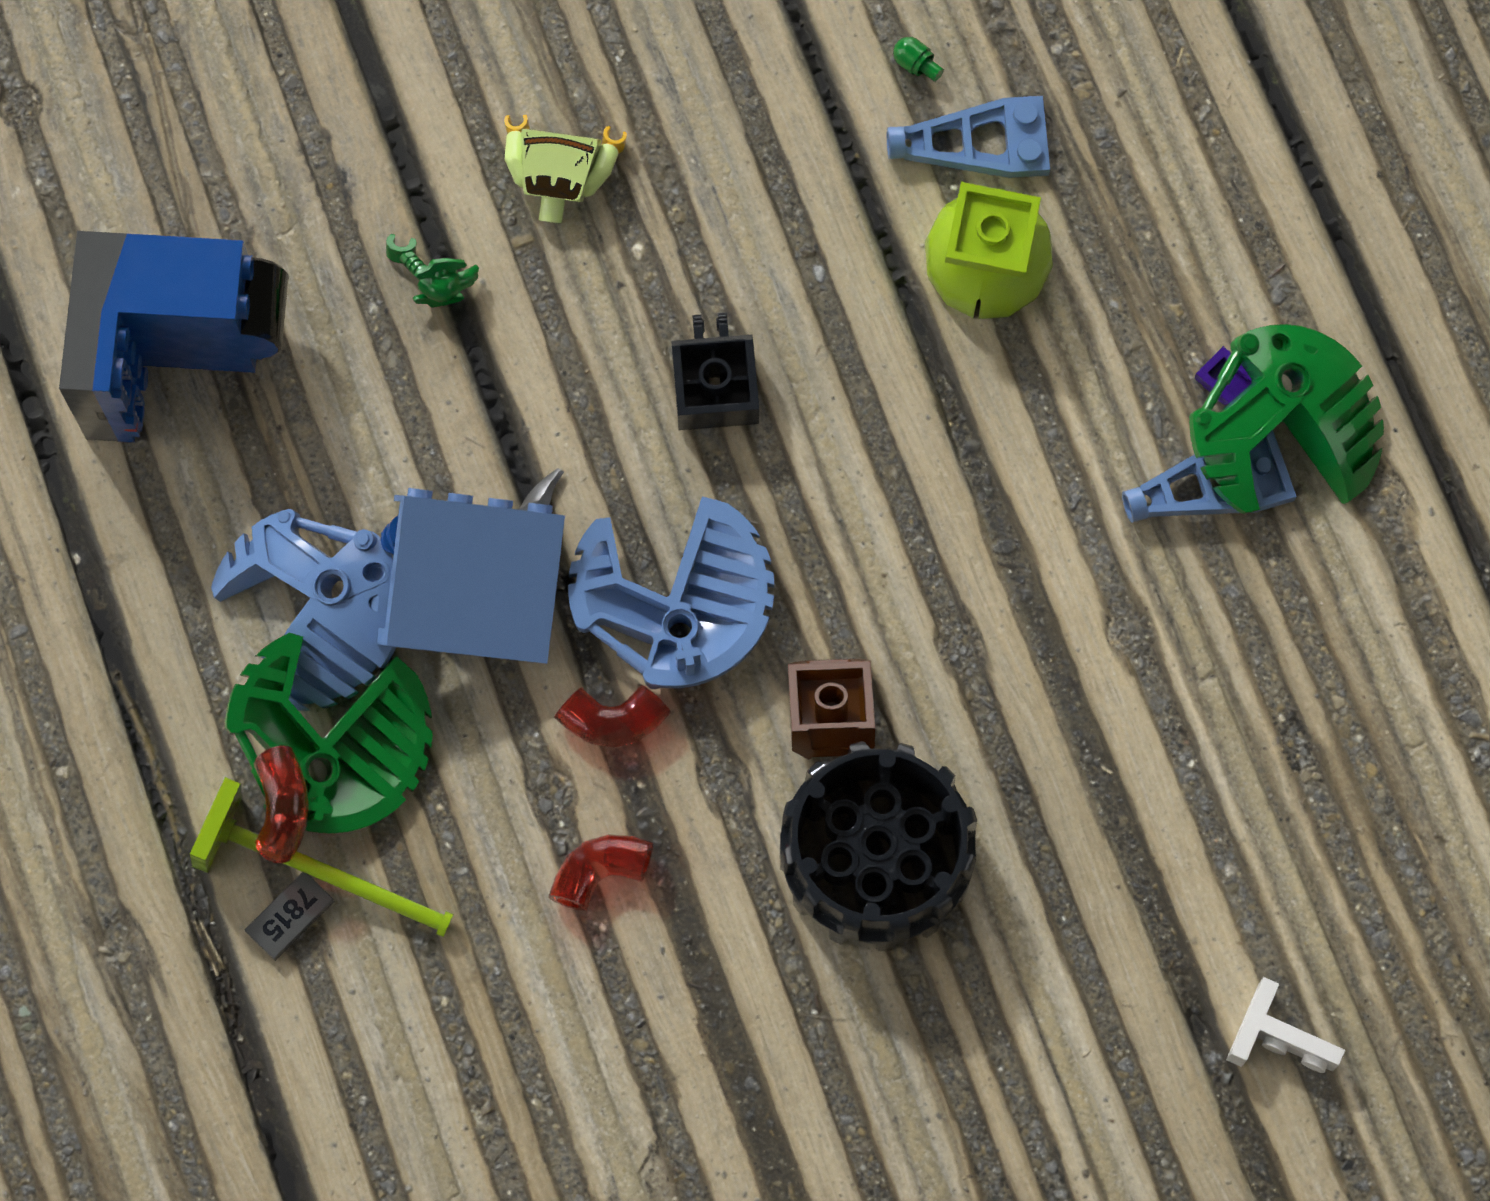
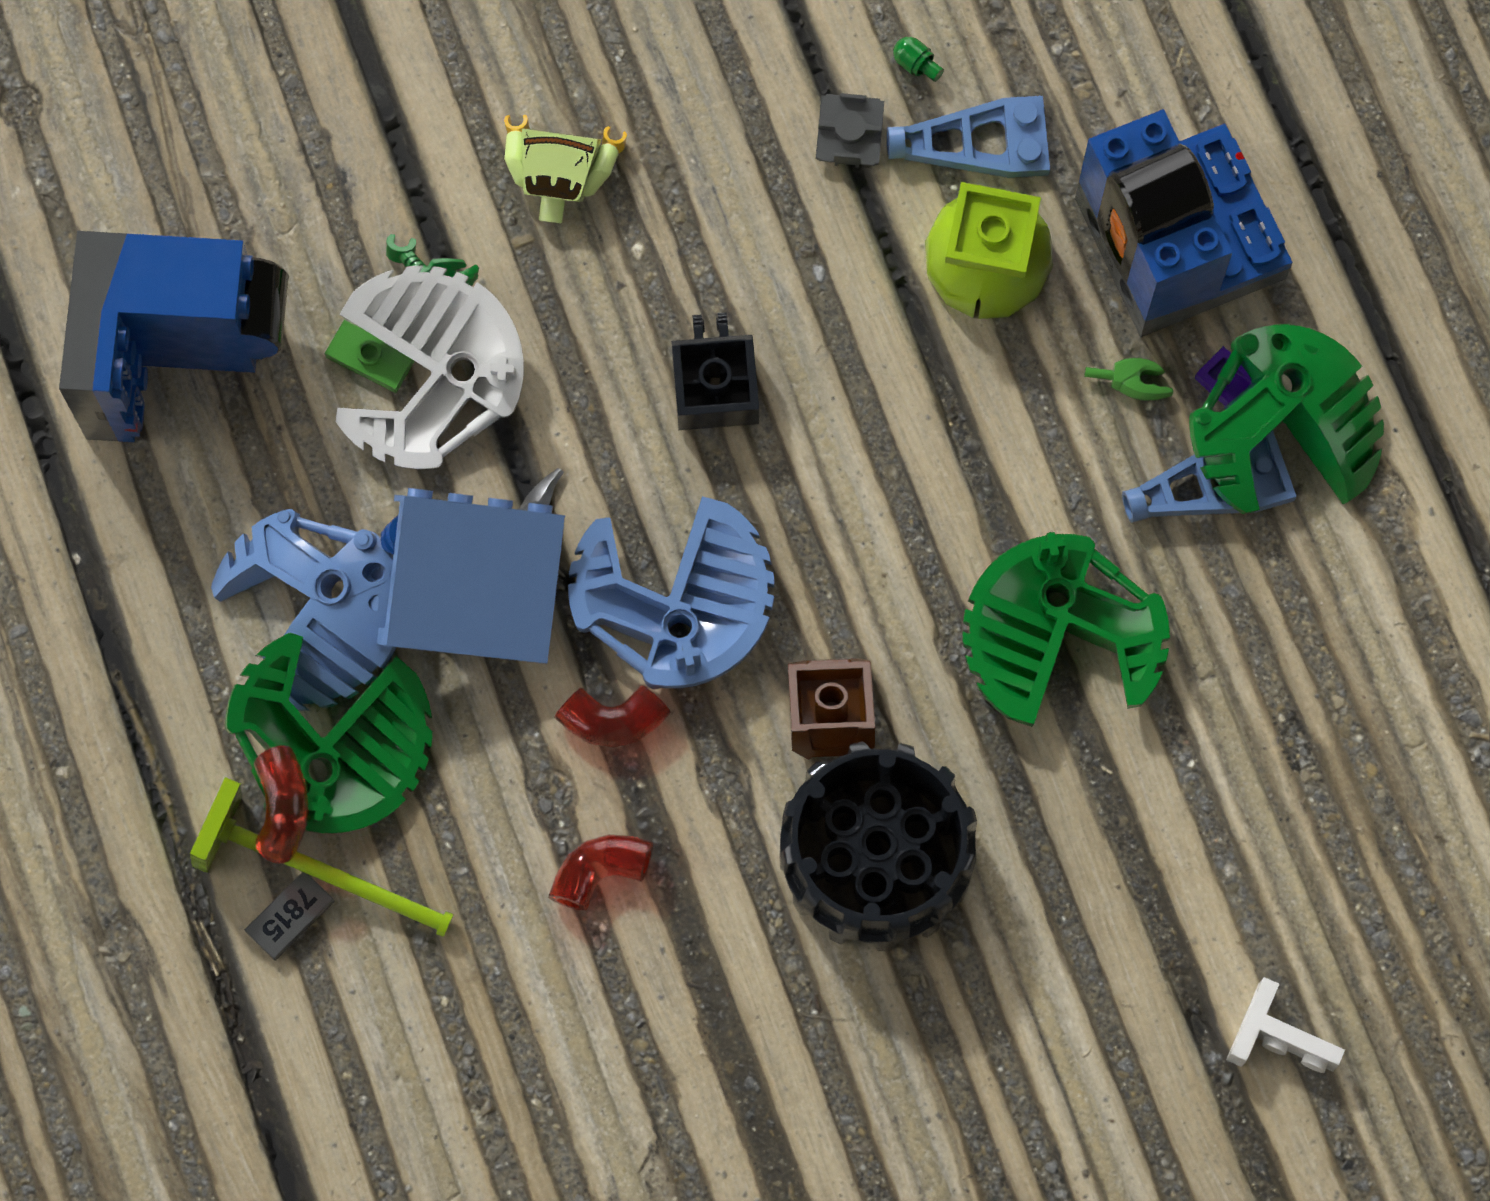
none -> bright green plate [324,320,415,393]
none -> white piece [336,266,524,469]
none -> dark grey piece [815,93,885,168]
none -> green piece [962,532,1170,727]
none -> blue piece [1075,109,1293,338]
none -> bright green hand [1084,358,1174,401]

